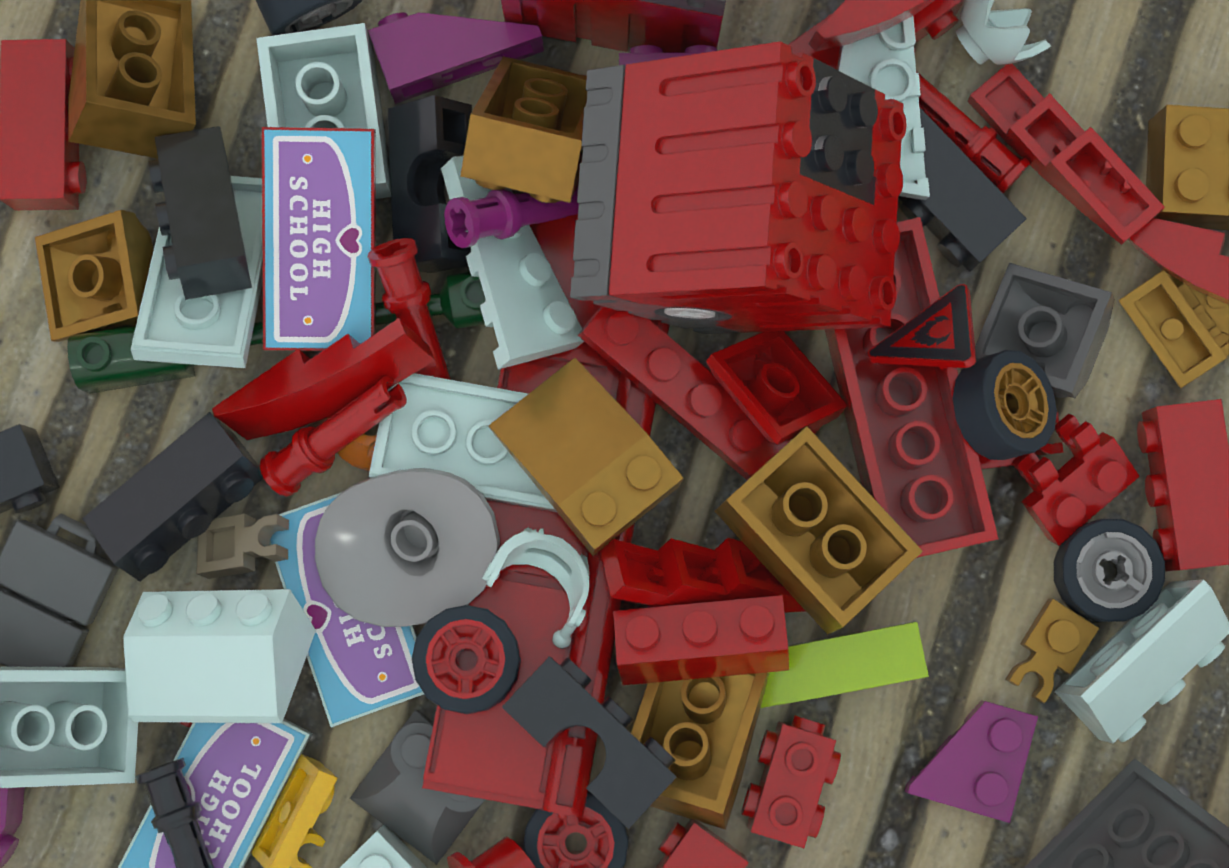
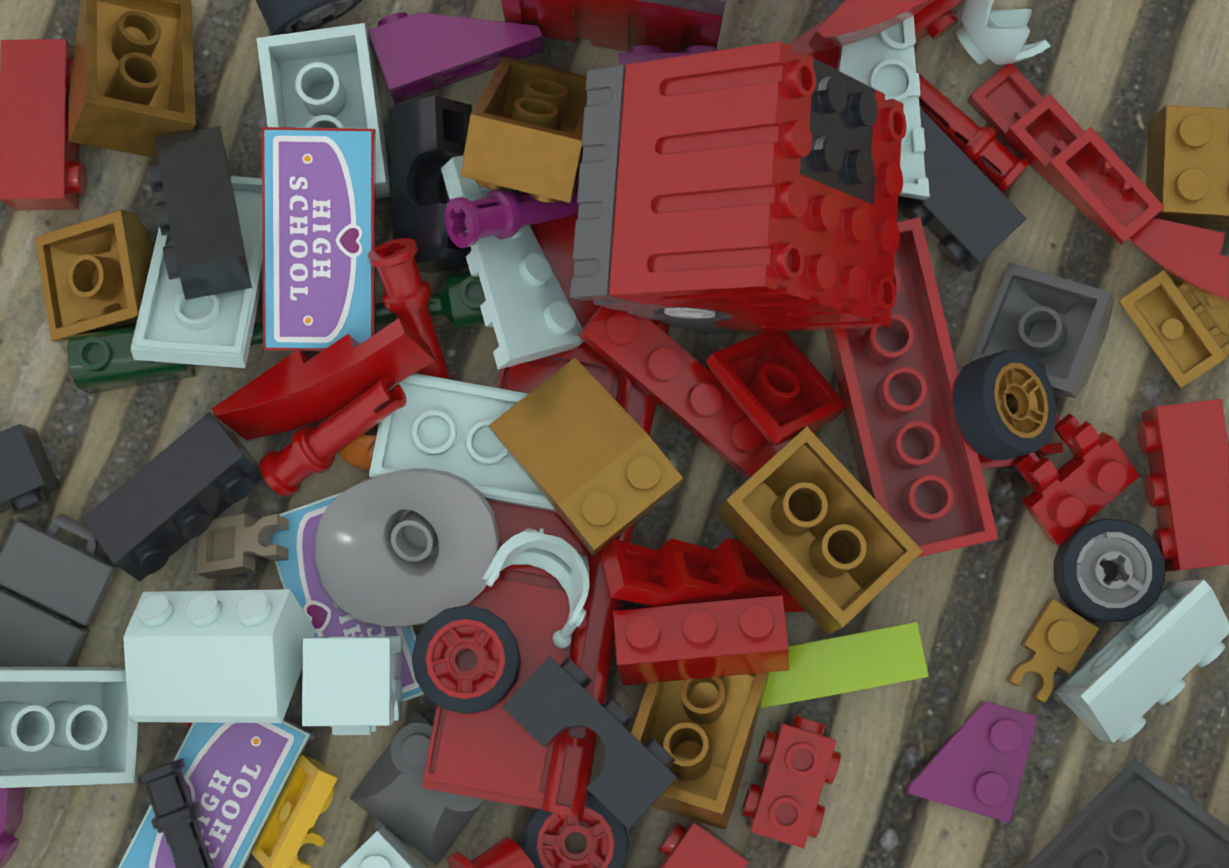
piece [867,284,976,370] -> none
none -> light aqua piece [302,636,402,735]

